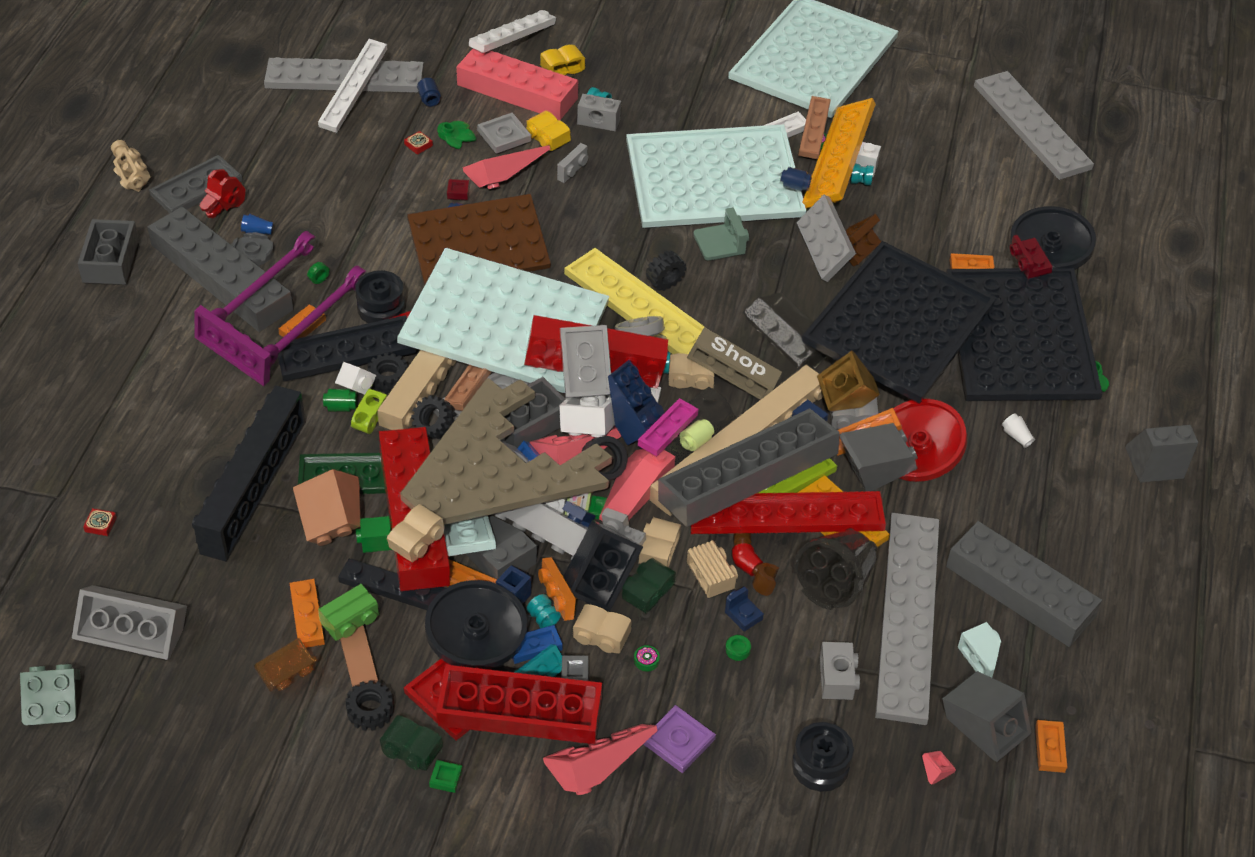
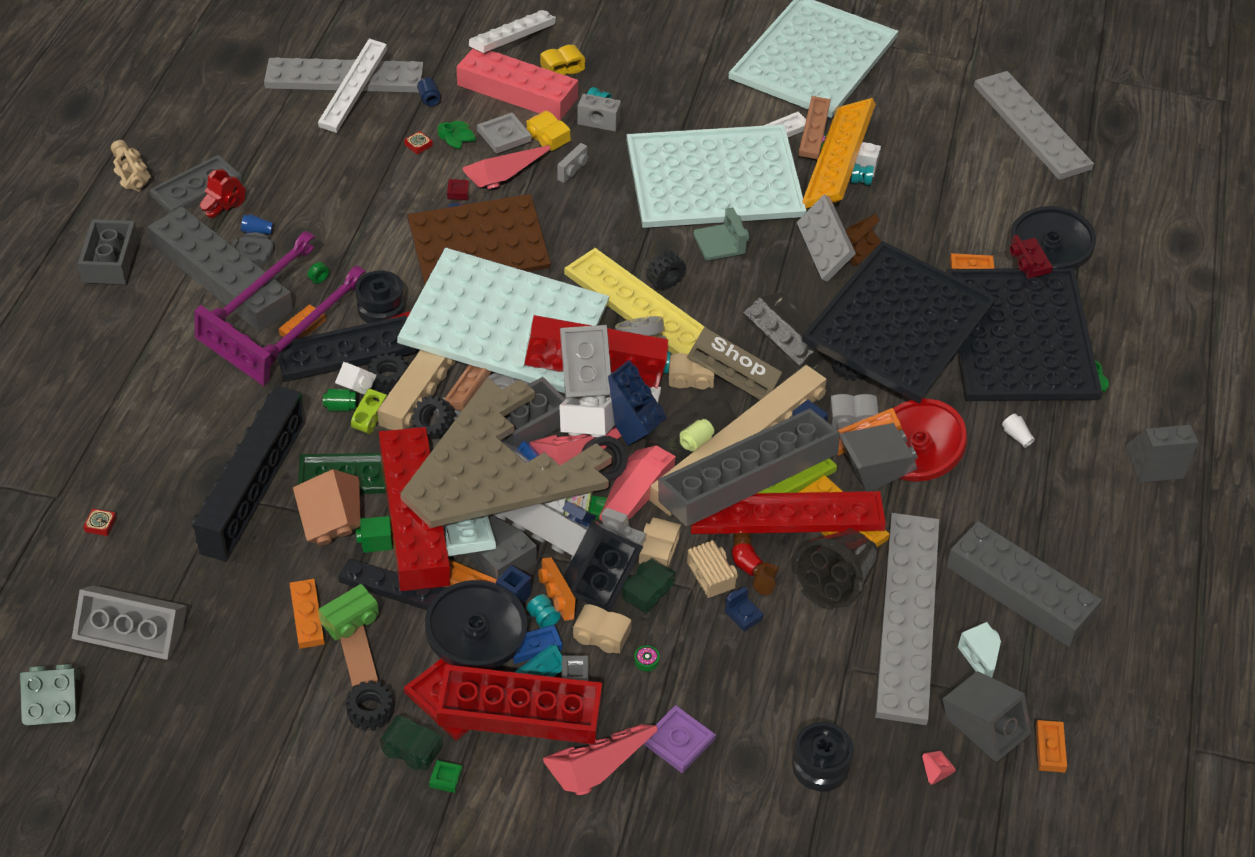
clear orange bracket [254,638,317,692] -> none
tan brick [387,504,445,562] -> none
dark pink plate [638,398,698,457] -> none
green tile [725,635,751,661] -> none
dark blue brick [780,167,812,191] -> none
pearl gold slope [817,351,880,411] -> none
light grey brick [820,642,860,700] -> none

